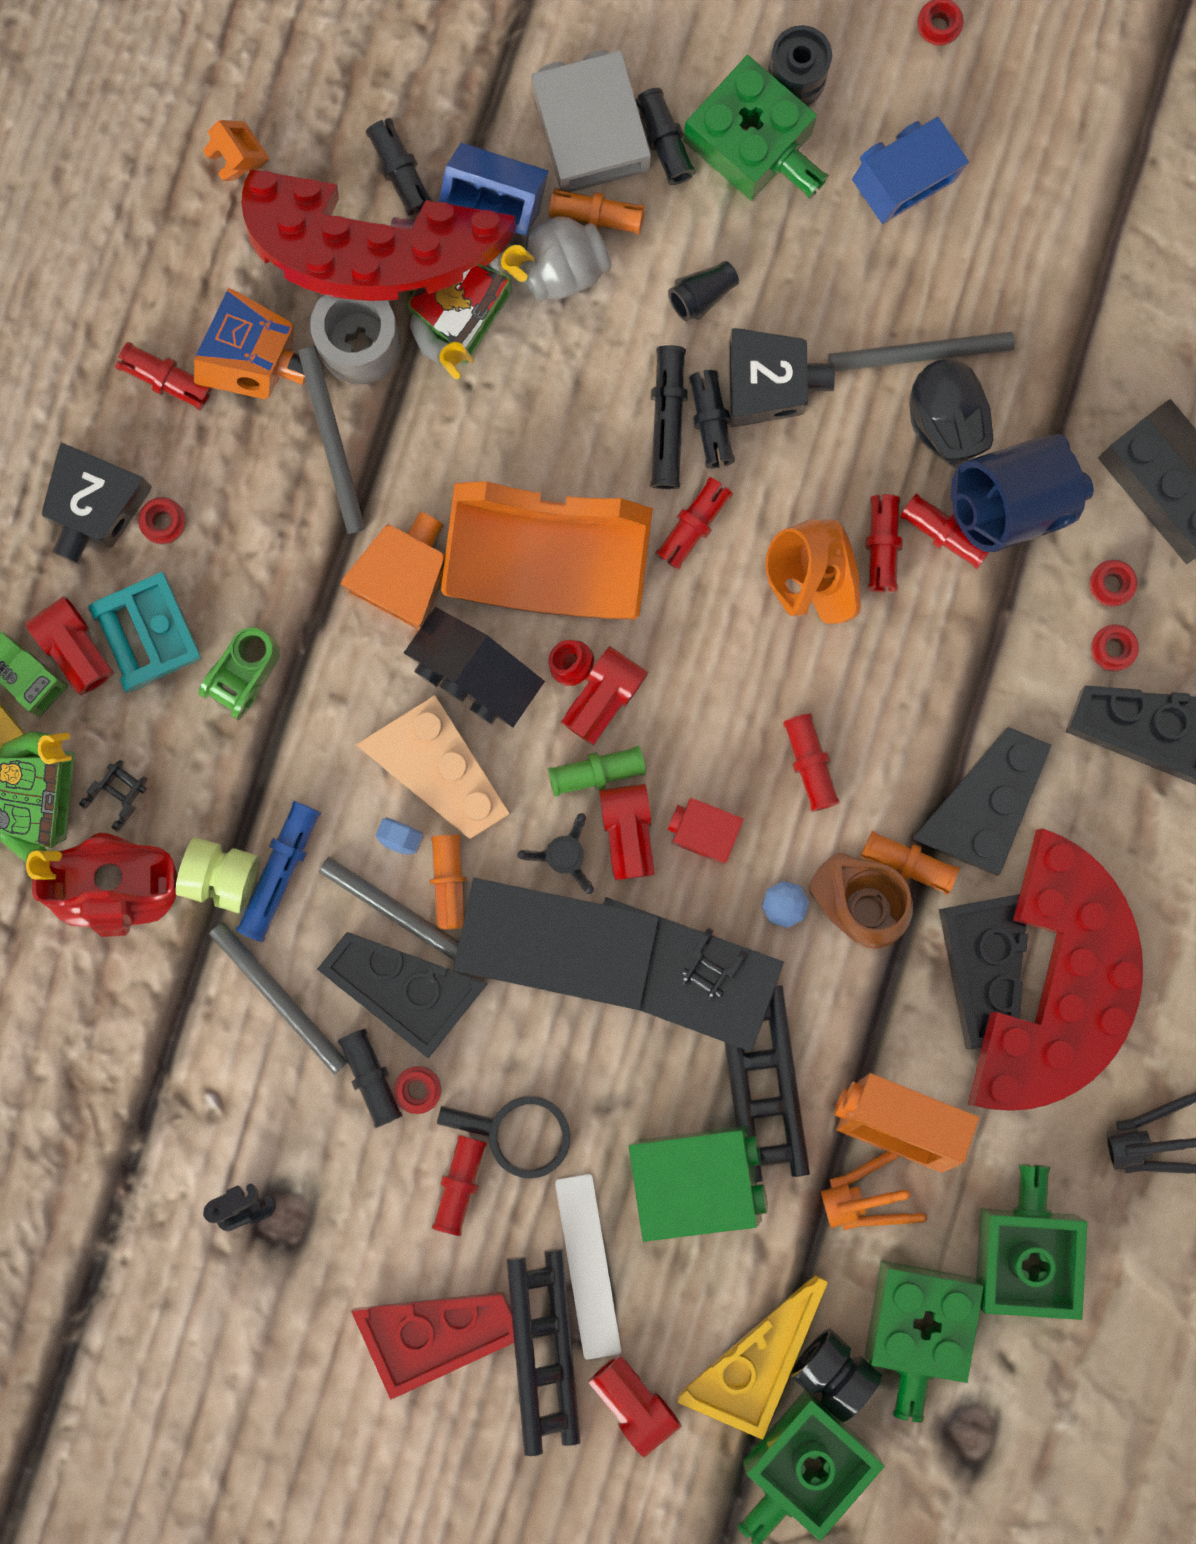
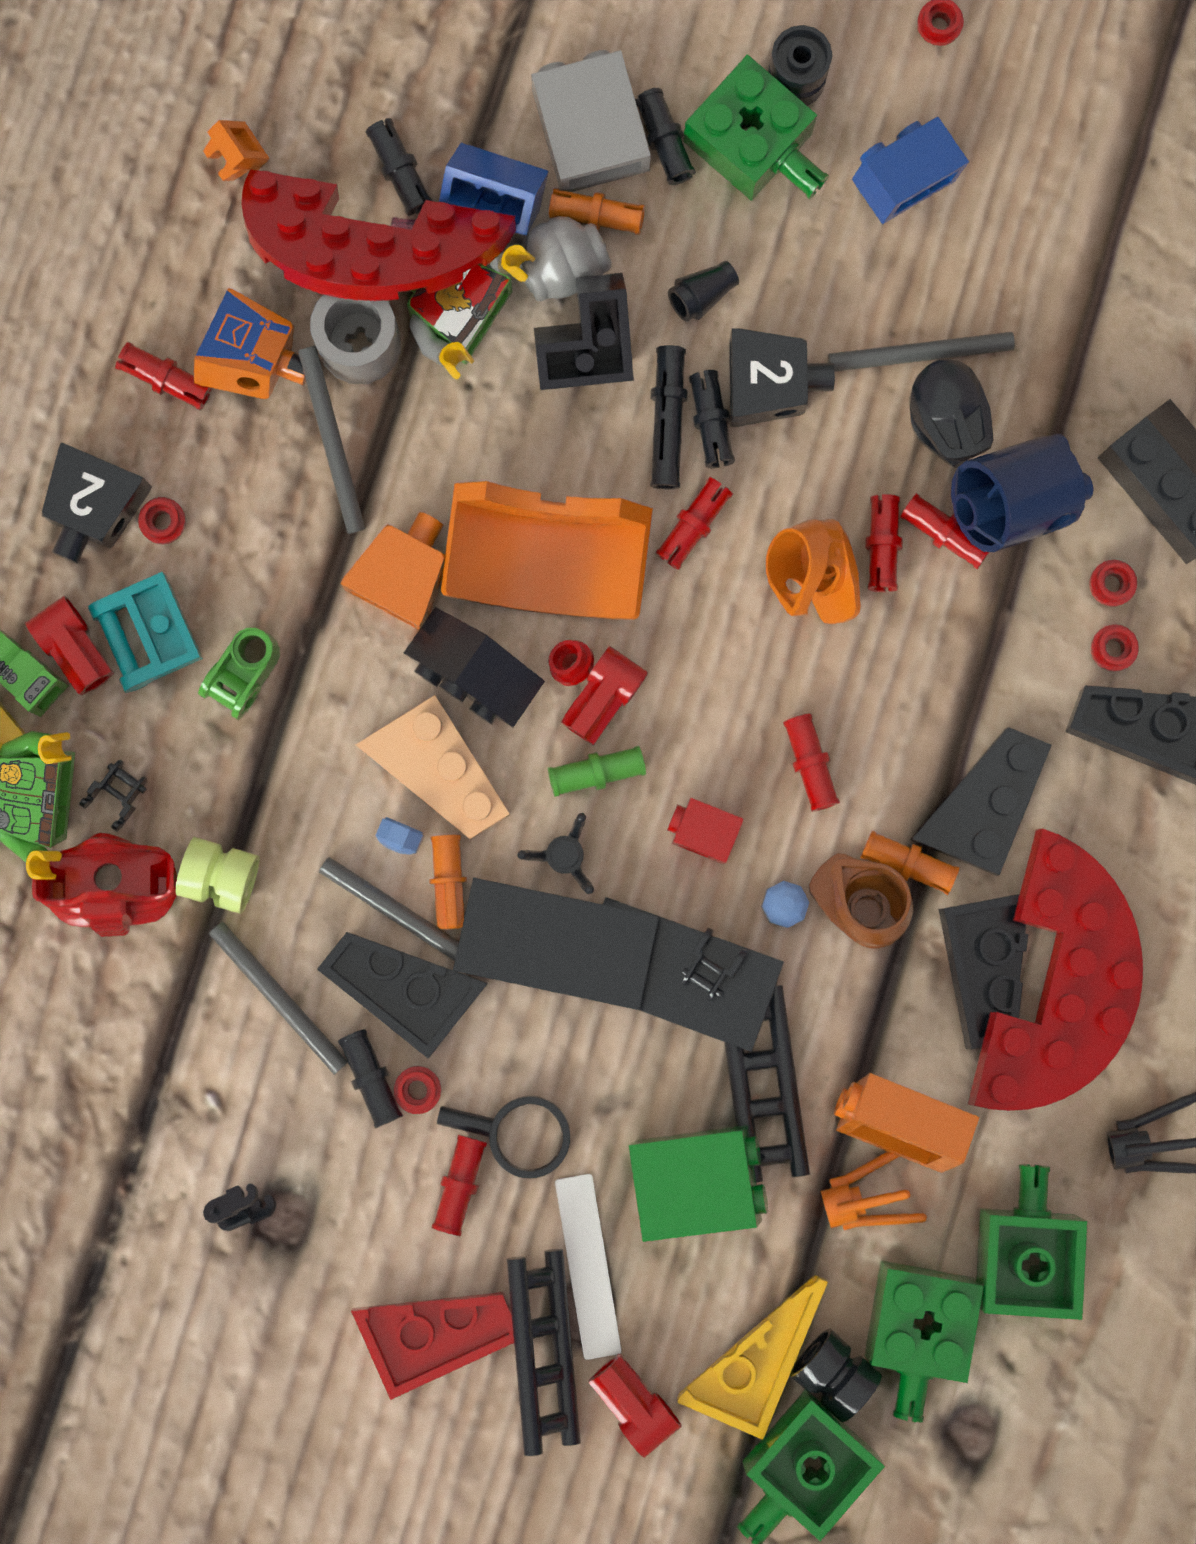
blue pin [235,800,321,942] -> none
red piece [599,783,655,880] -> none
none -> black brick [534,273,634,390]

